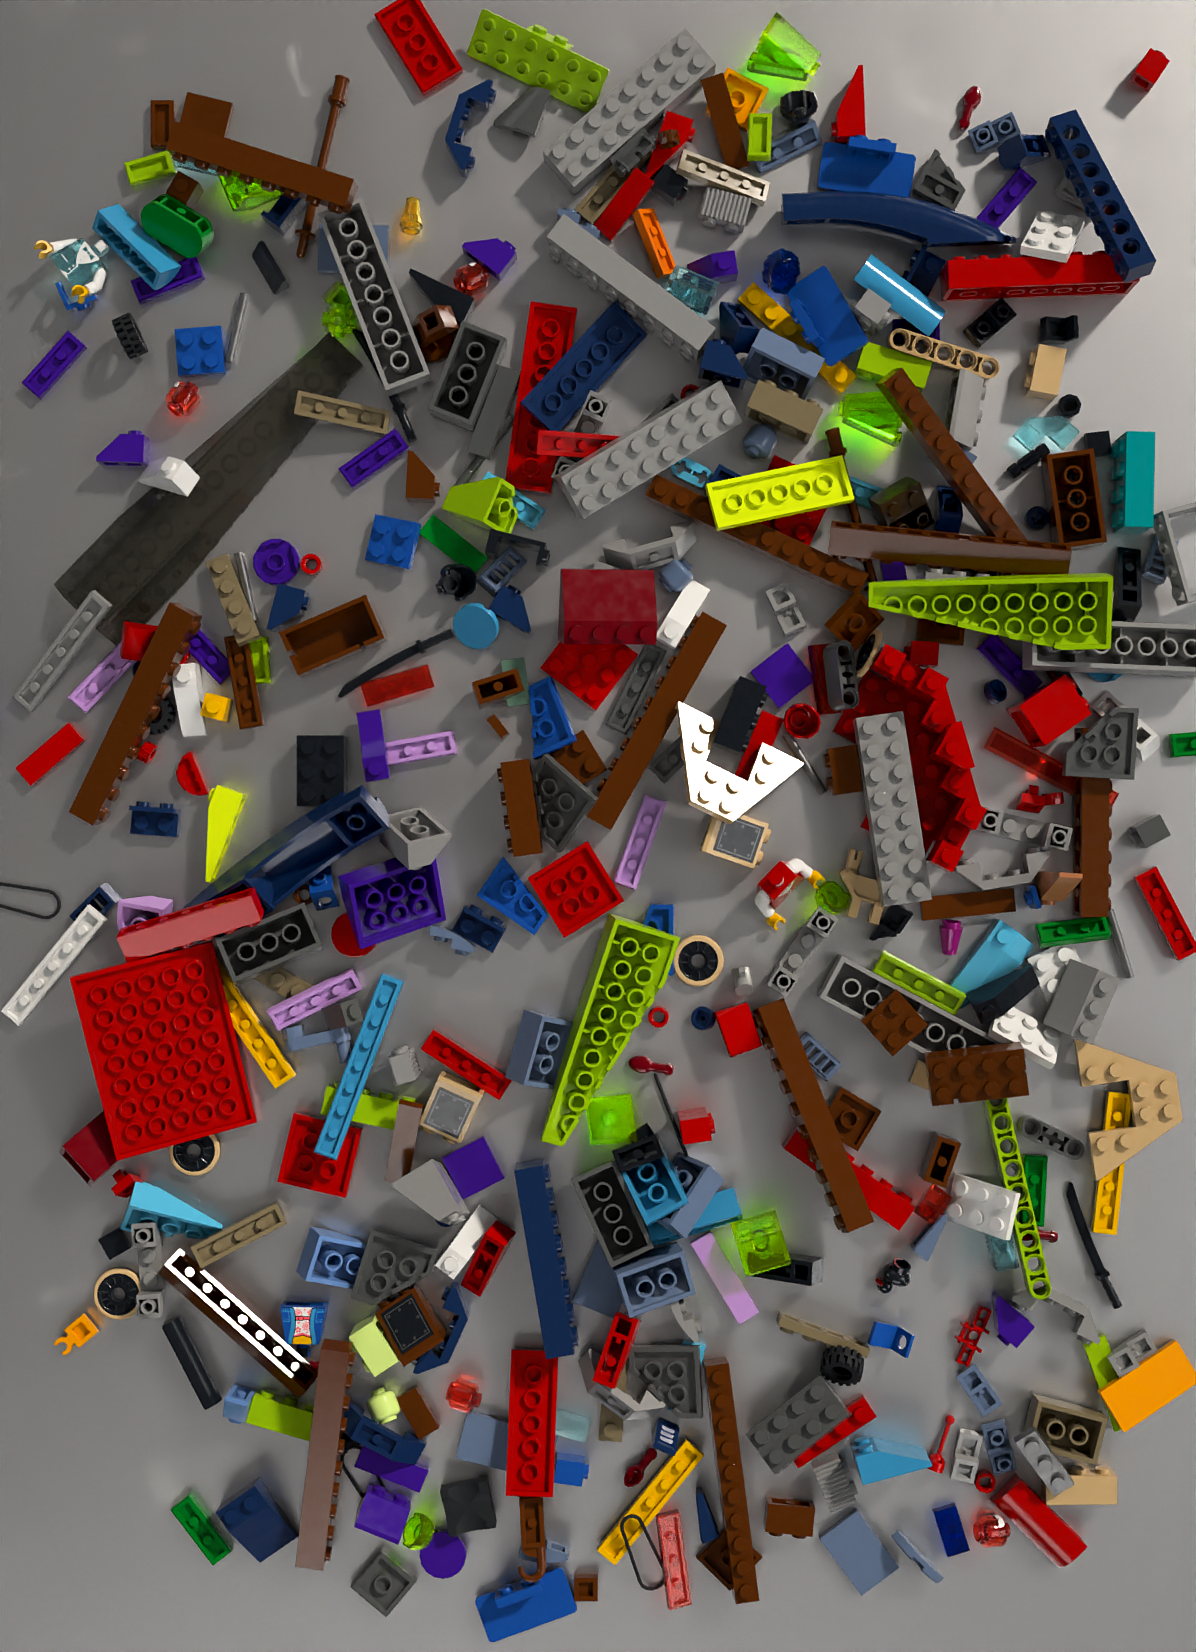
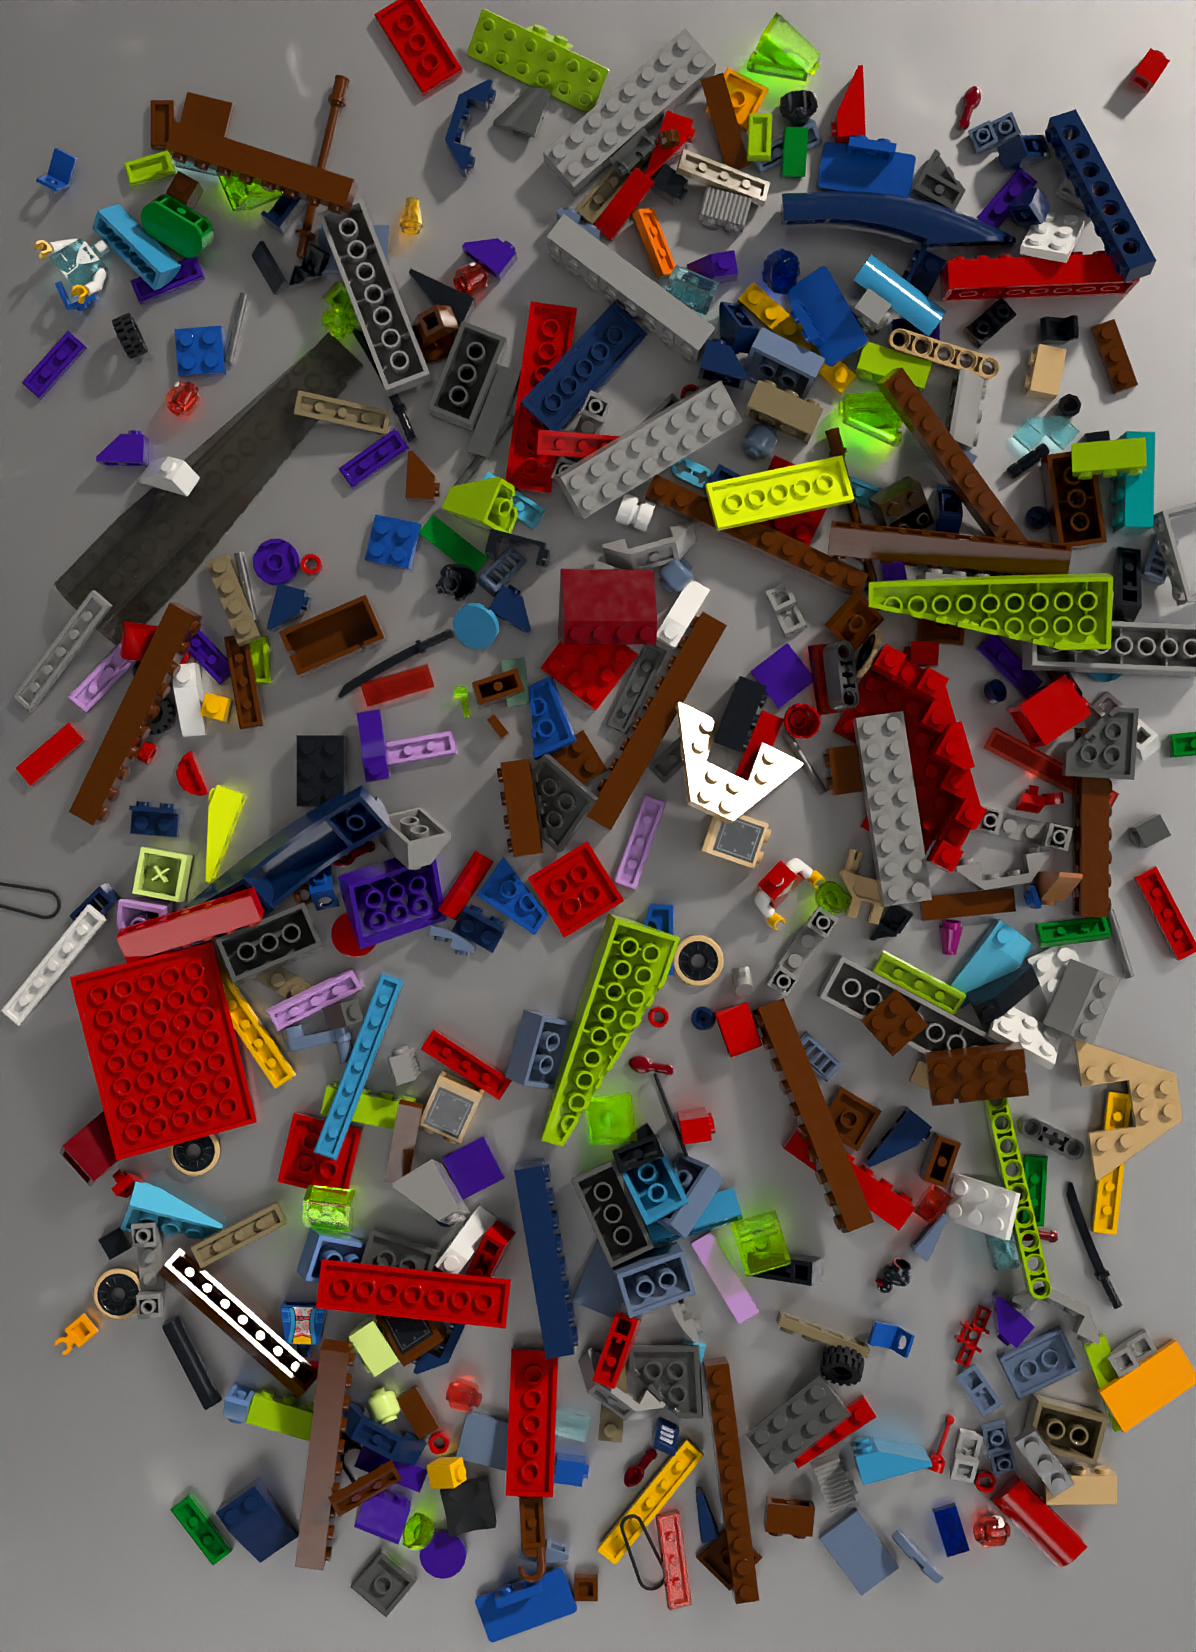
none -> blue bracket [36,148,77,192]
none -> yellowish green brick [132,847,193,902]
none -> black slope [289,244,331,286]
none -> clear neon green slope [302,1185,355,1232]
none -> red plate [316,1259,511,1329]
none -> reddish brown plate [328,1460,402,1517]
none -> dark red piece [333,841,375,867]
none -> yellow brick [426,1457,467,1489]
none -> red axle [428,1431,450,1455]
none -> red tile [438,850,494,920]
none -> clear neon green hand [454,686,470,719]
none -> white wheel [615,493,656,532]
none -> green tile [781,127,808,177]
none -> dark blue slope [863,1107,932,1168]
none -> sand blue tile [997,1325,1082,1400]
none -> dark blue slope [1006,187,1050,226]
none -> lime brick [1071,437,1147,480]
none -> reddish brown plate [1090,319,1138,394]

